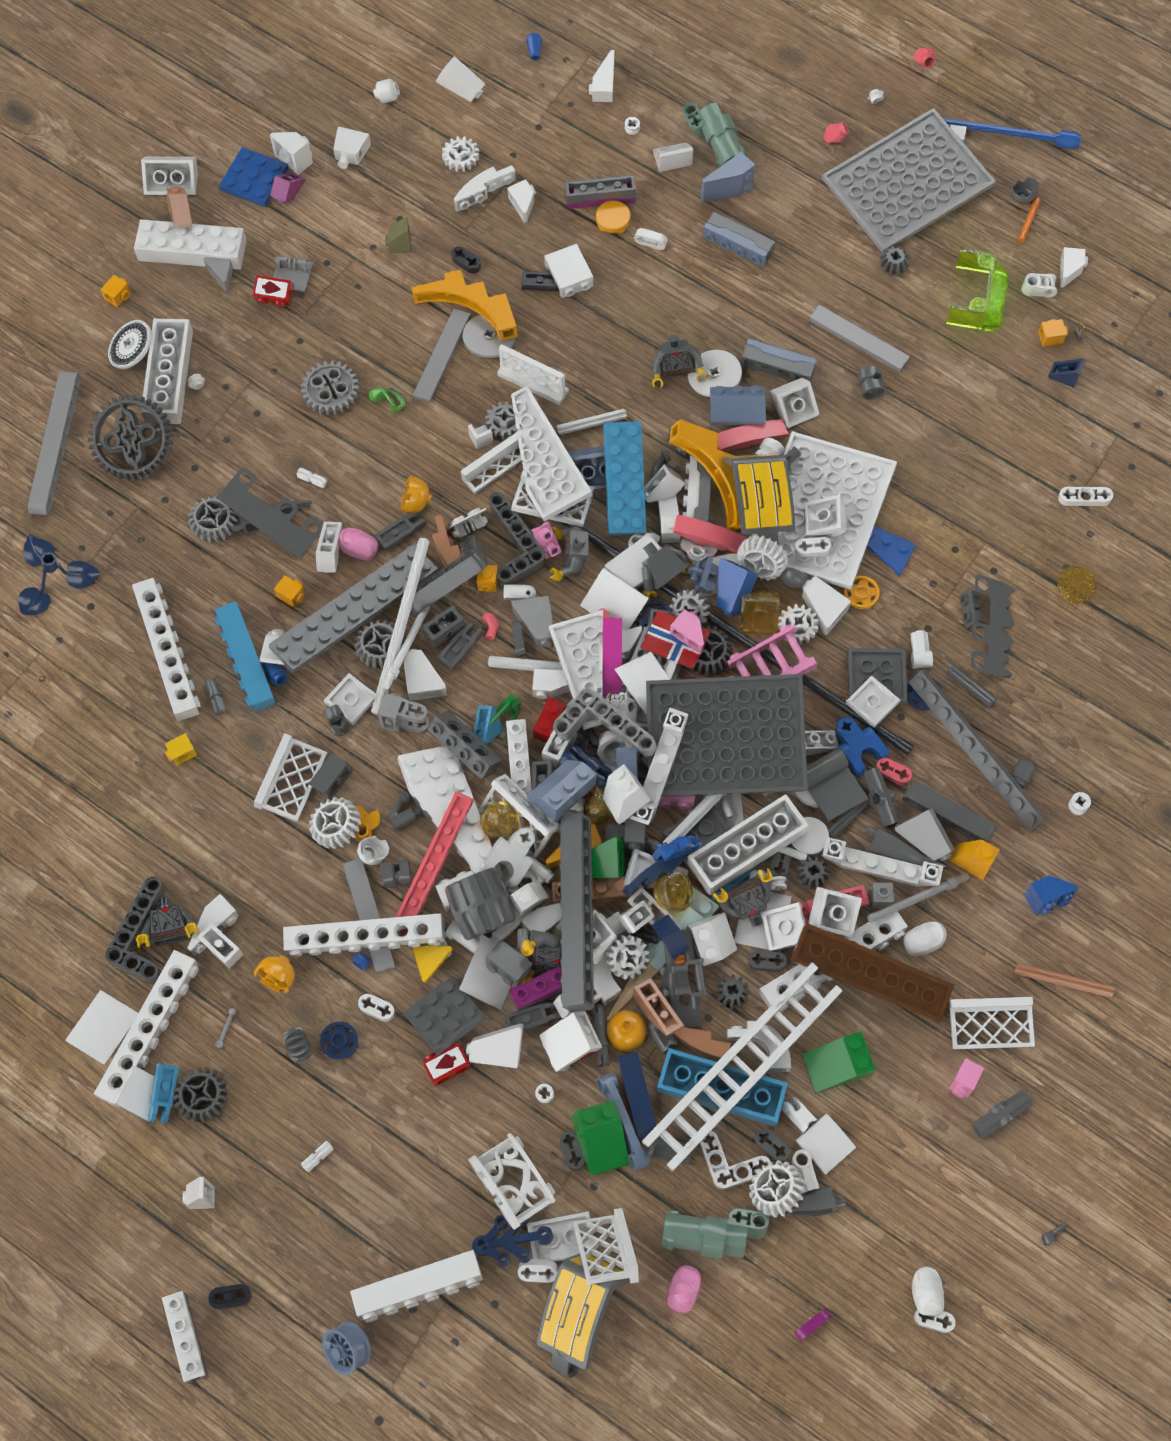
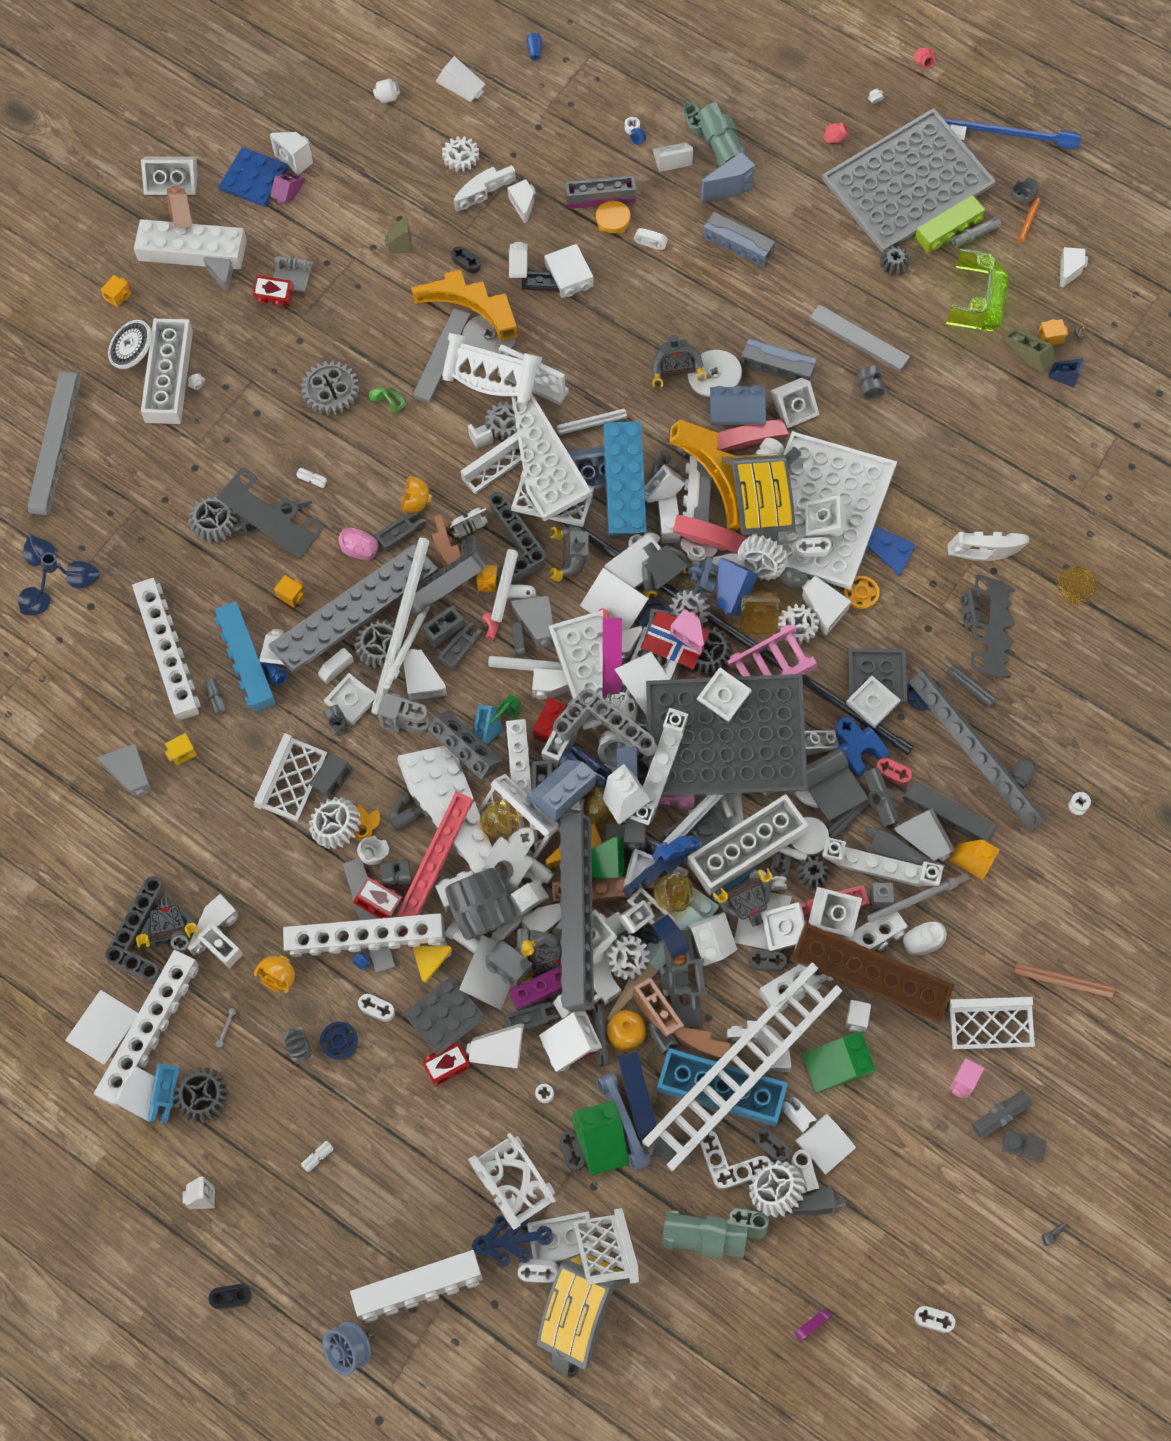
dark grey gear [88,394,174,481] -> none
white piece [162,1291,209,1384] -> none
white slope [316,522,342,573] -> none
white torso [334,126,371,169] -> none
bright pink hips [531,521,562,559] -> none
black beam [577,726,600,758] -> none
white slope [589,50,614,102] -> none
bright pink piece [667,1265,701,1314] -> none
dark grey gear [715,974,750,1010] -> none
white piece [911,630,933,669] -> none
white piece [912,1266,944,1315] -> none
white piece [1021,273,1057,298] -> none
blue slope [1024,875,1078,916] -> none
white beam [1058,487,1113,506] -> none
none -> light grey slope [98,744,153,797]
none -> dark grey bush [171,931,189,951]
none -> white piece [318,648,354,684]
none -> brick [353,877,402,919]
none -> white piece [442,332,542,403]
none -> white axle [491,549,518,622]
none -> white slope [509,242,528,278]
none -> blue plate [630,128,646,145]
none -> white plate [697,668,752,722]
none -> white brick [845,1000,871,1033]
none -> lime brick [915,195,985,253]
none -> white slope [948,532,1030,561]
none -> light grey pin [951,217,1001,248]
none -> dark grey slope [1001,1130,1047,1162]
none -> olive slope [1002,327,1056,372]

